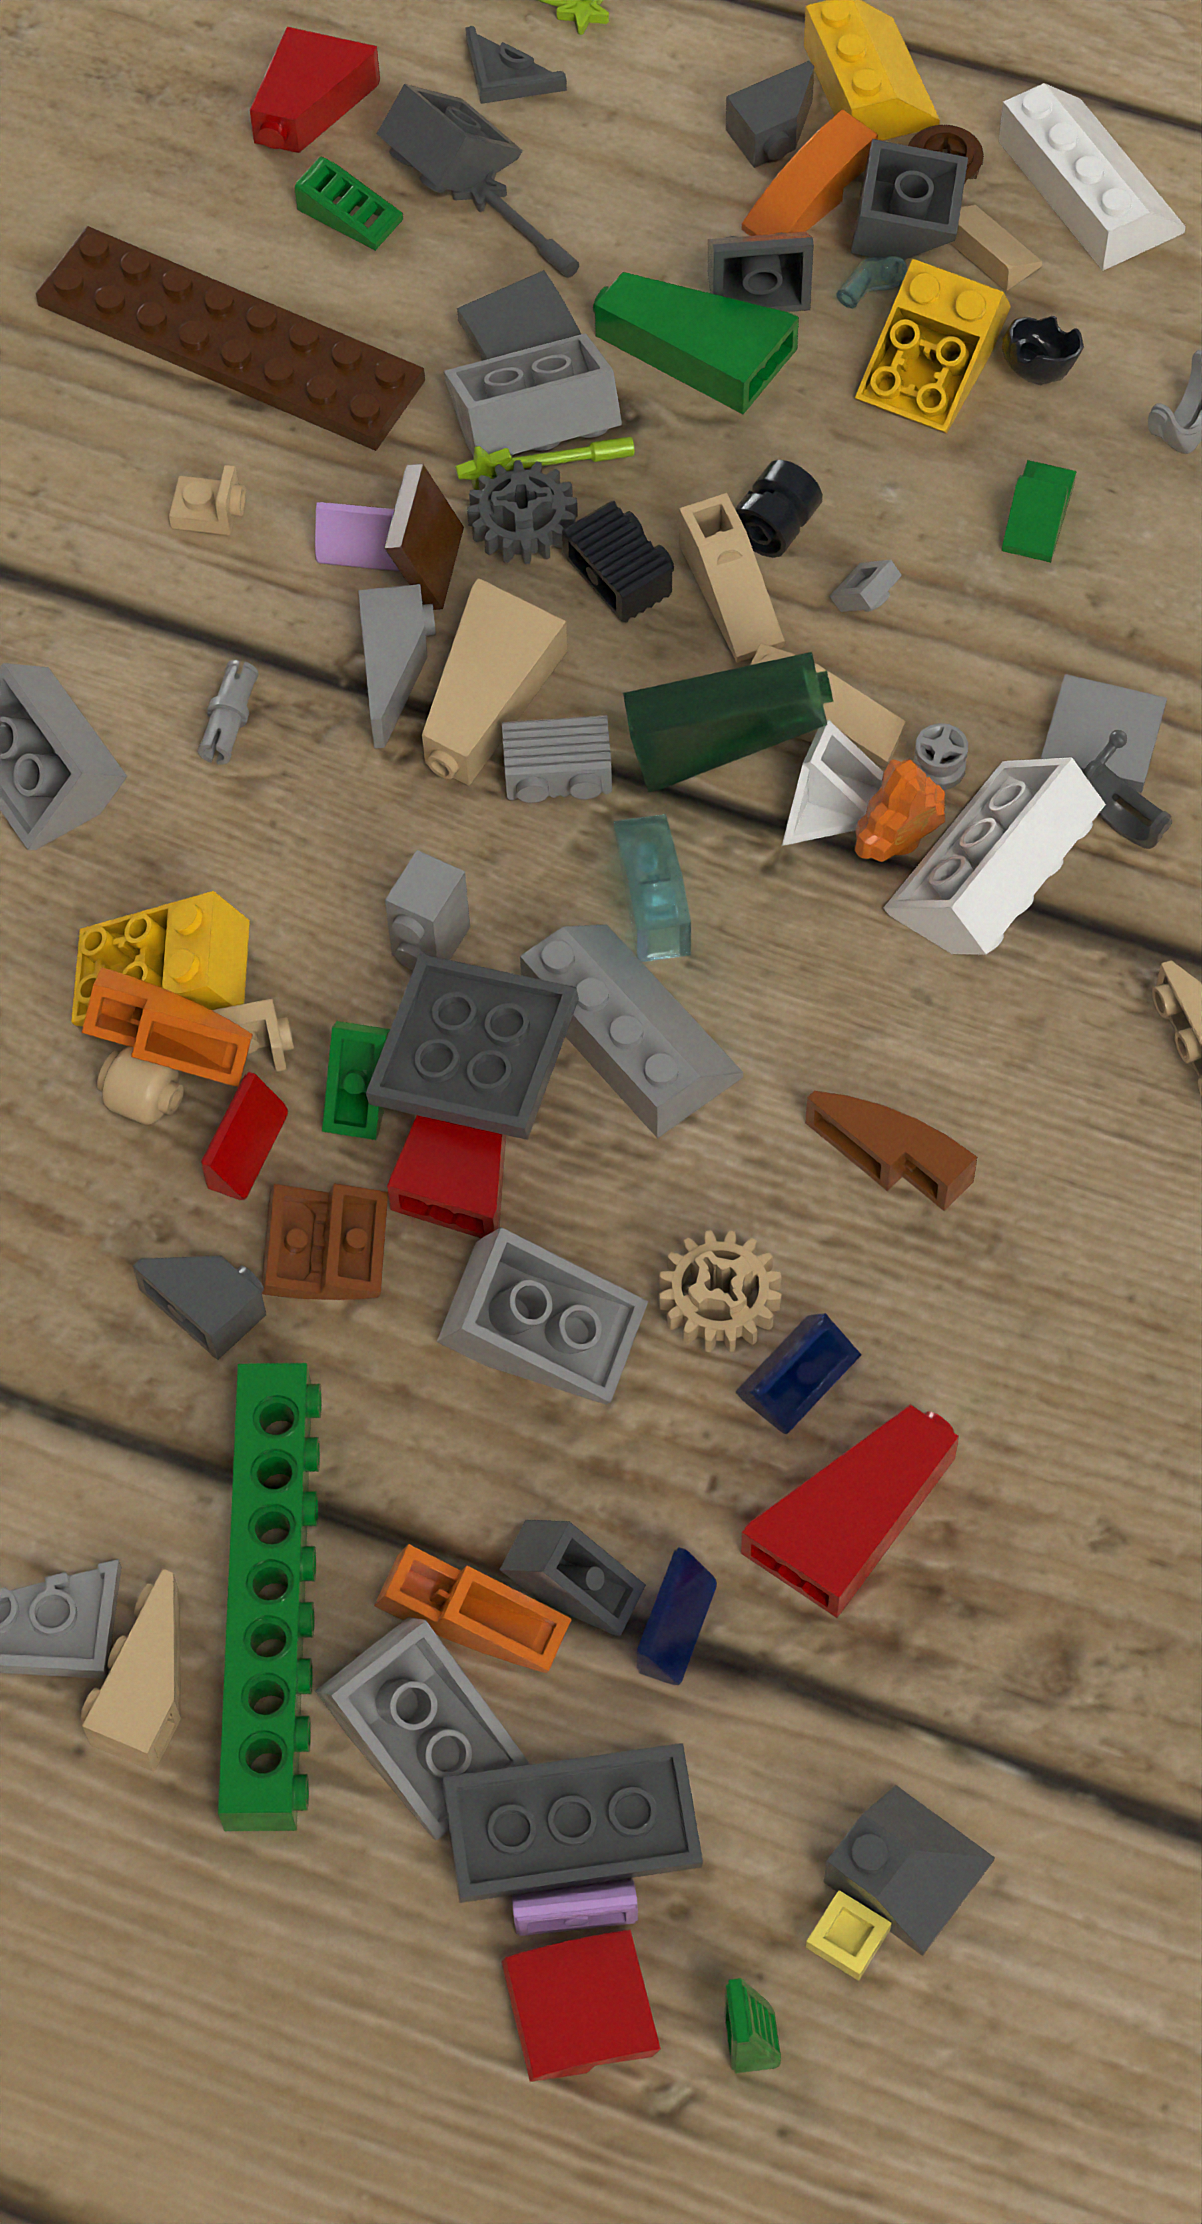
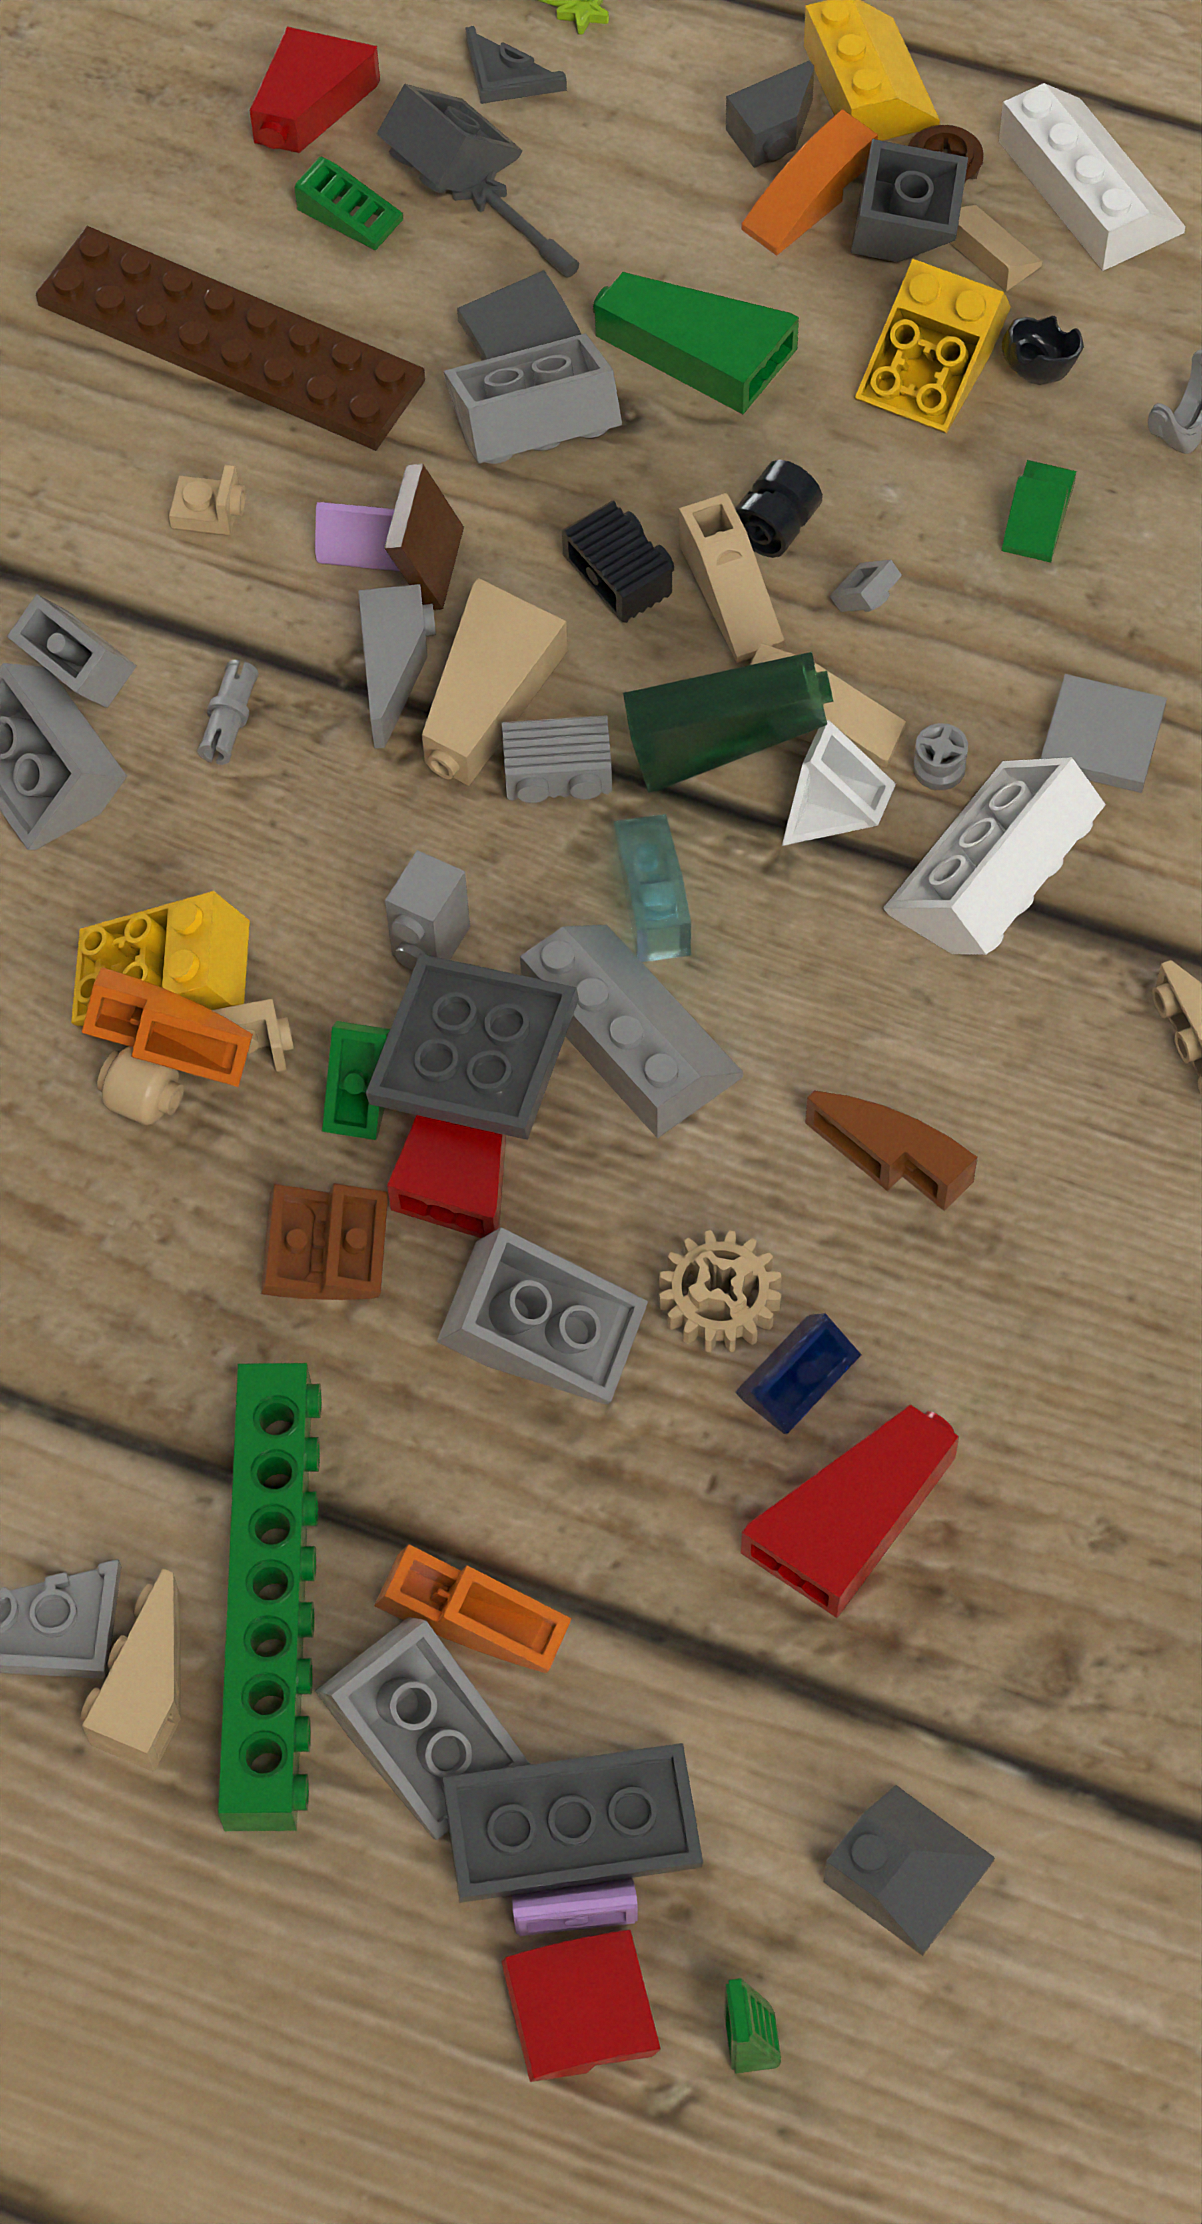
dark grey slope [133,1256,266,1360] -> none
red slope [201,1071,288,1200] -> none
lime piece [455,436,635,490] -> none
dark grey gear [467,460,578,564] -> none
dark grey slope [500,1520,646,1635] -> none
clear blue slope [637,1547,717,1685] -> none
dark grey slope [707,232,814,312] -> none
light yellow plate [806,1890,892,1981] -> none
clear light blue arm [836,256,908,309] -> none
orange rock [855,759,945,862] -> none
dark grey helmet [1083,730,1172,849] -> none
none -> light grey brick [7,594,137,708]

